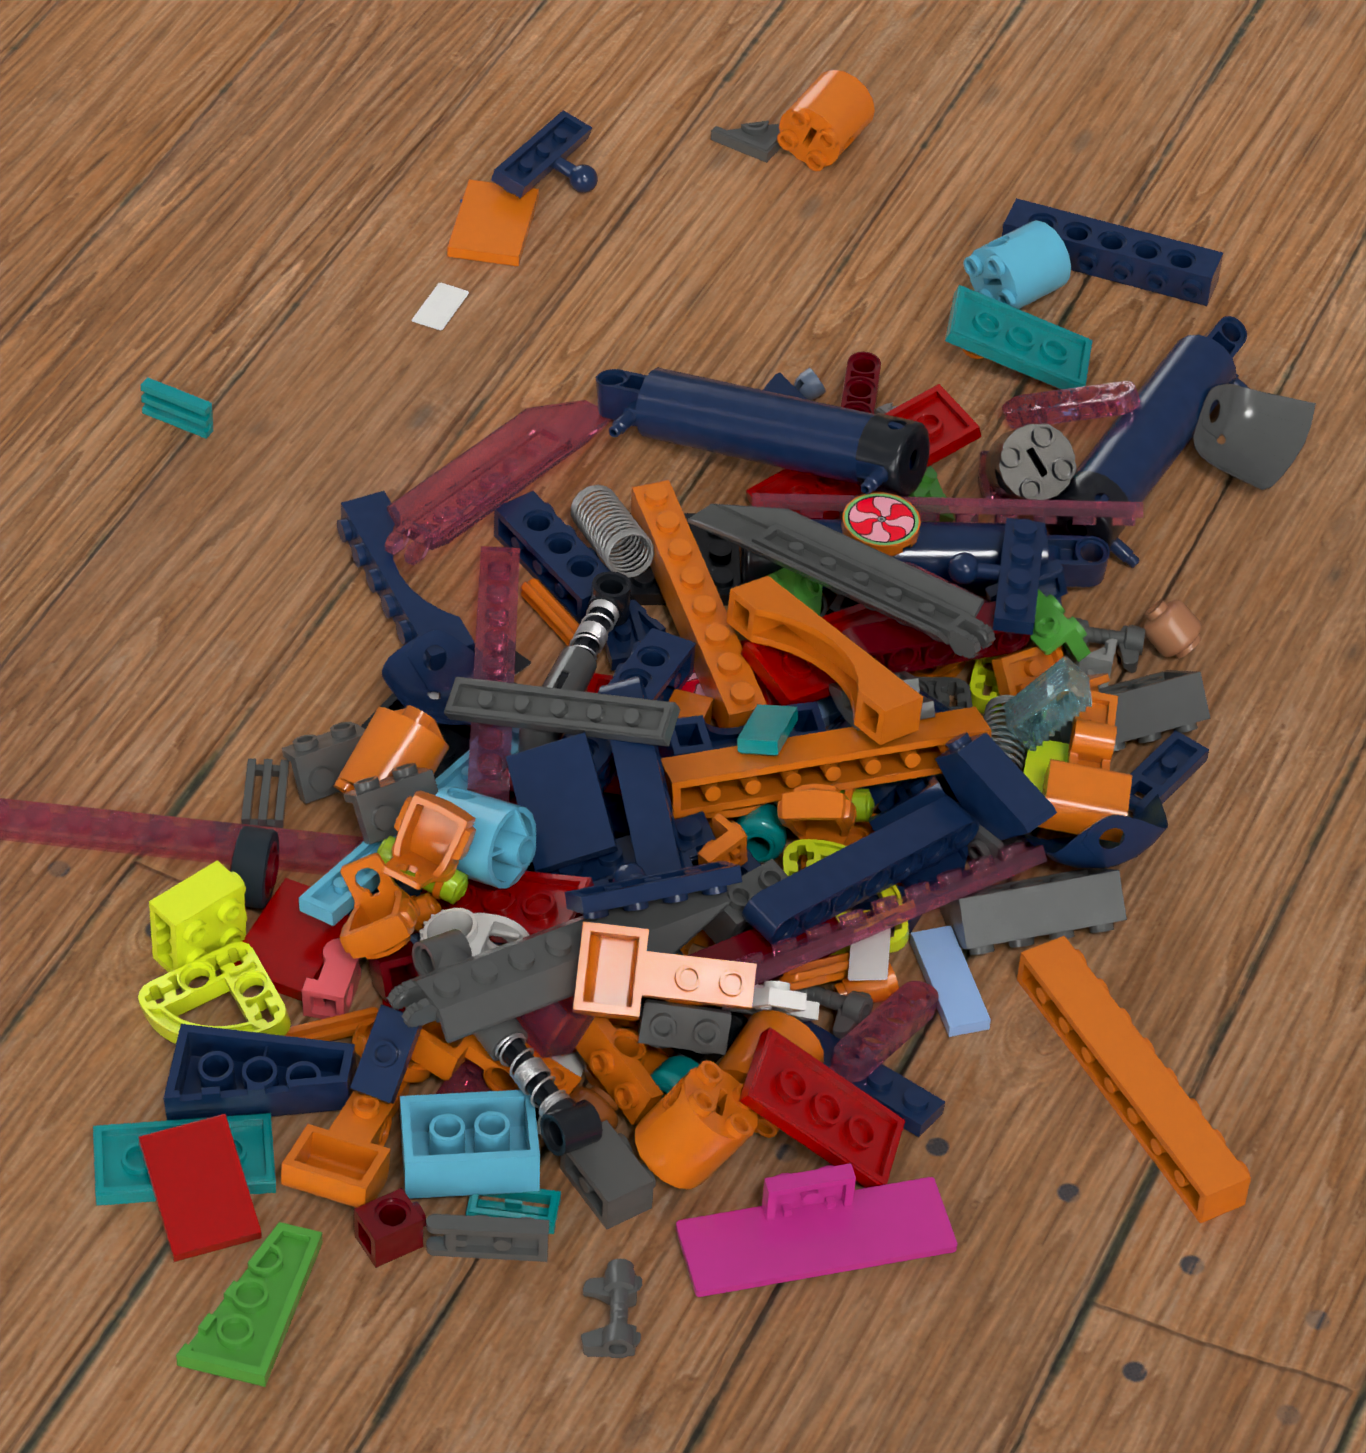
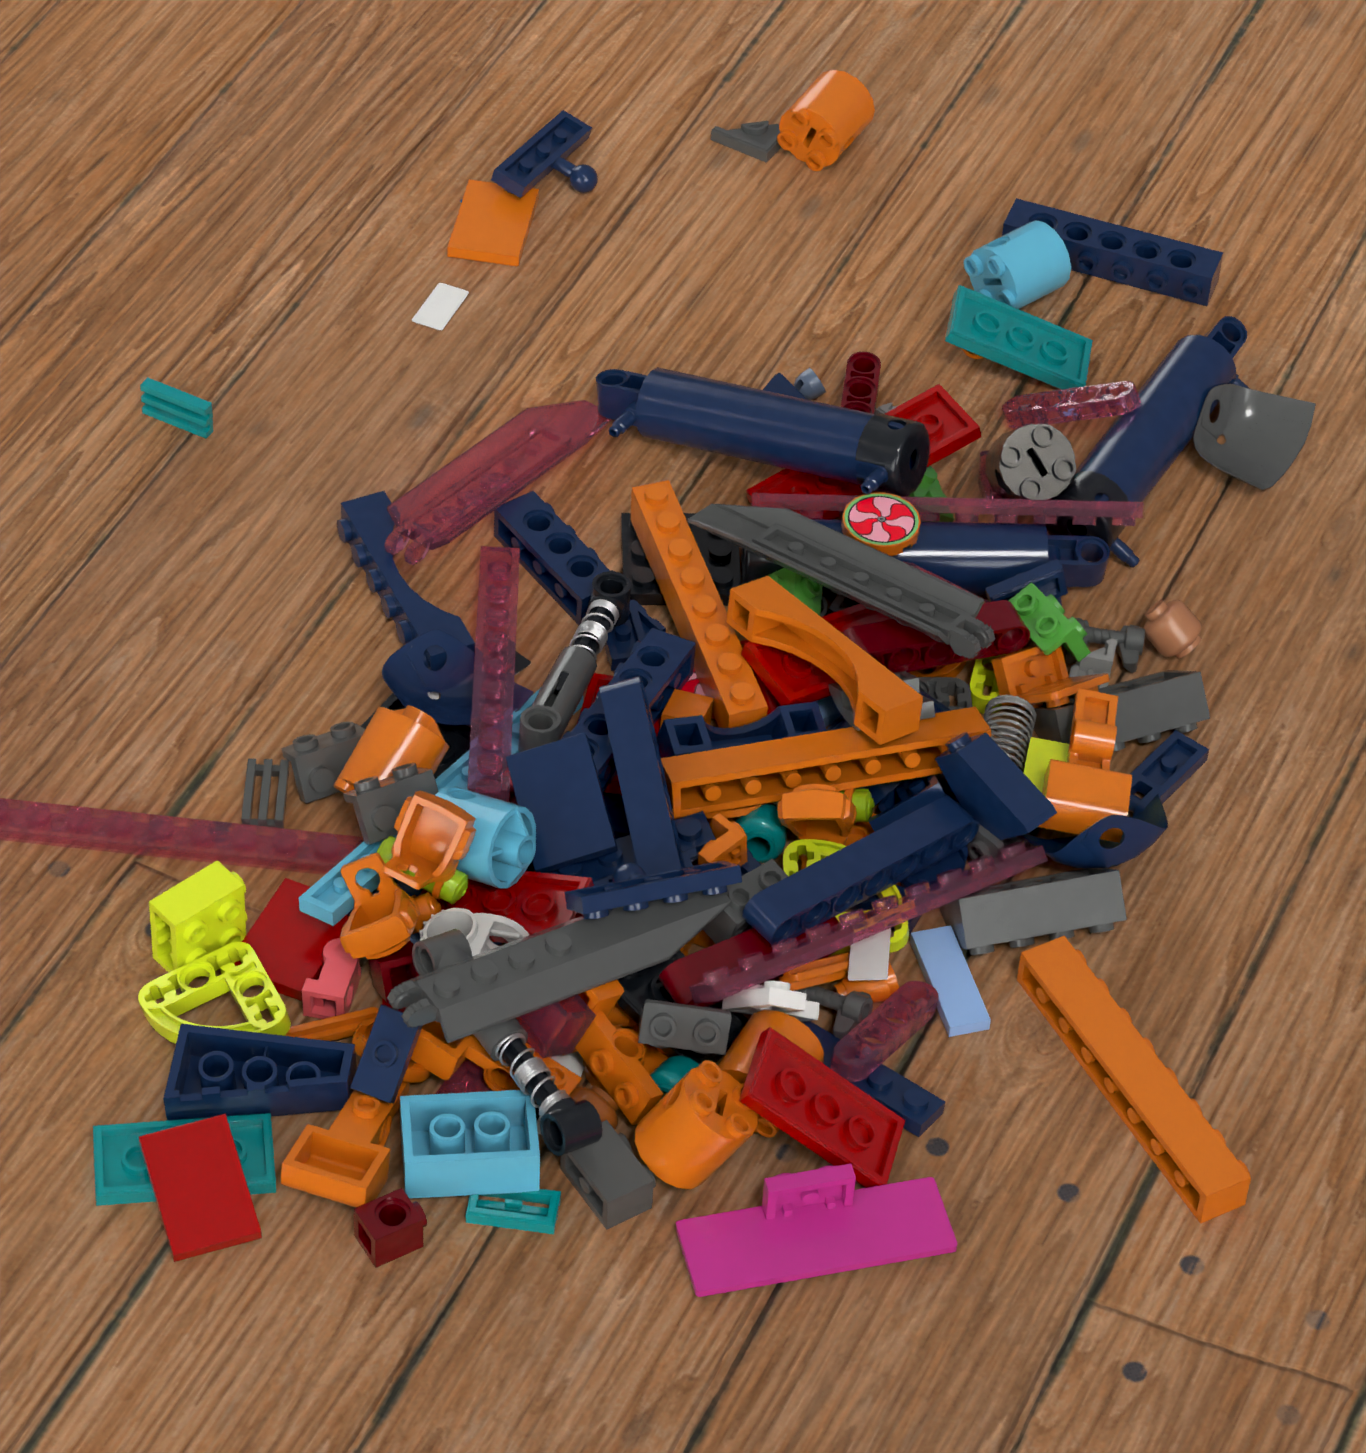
bright green wing [176,1222,323,1387] -> none
black wheel [230,826,279,909] -> none
dark grey hinge [426,1214,549,1262] -> none
dark grey tile [444,677,681,747] -> none
orange axle [521,578,599,657] -> none
light grey piece [571,485,654,578] -> none
plate [573,921,757,1021] -> none
dark grey piece [581,1259,642,1358] -> none
teal tile [737,704,798,756] -> none
dark blue plate [948,518,1045,635] -> none
clear light blue brick [1004,656,1092,751] -> none

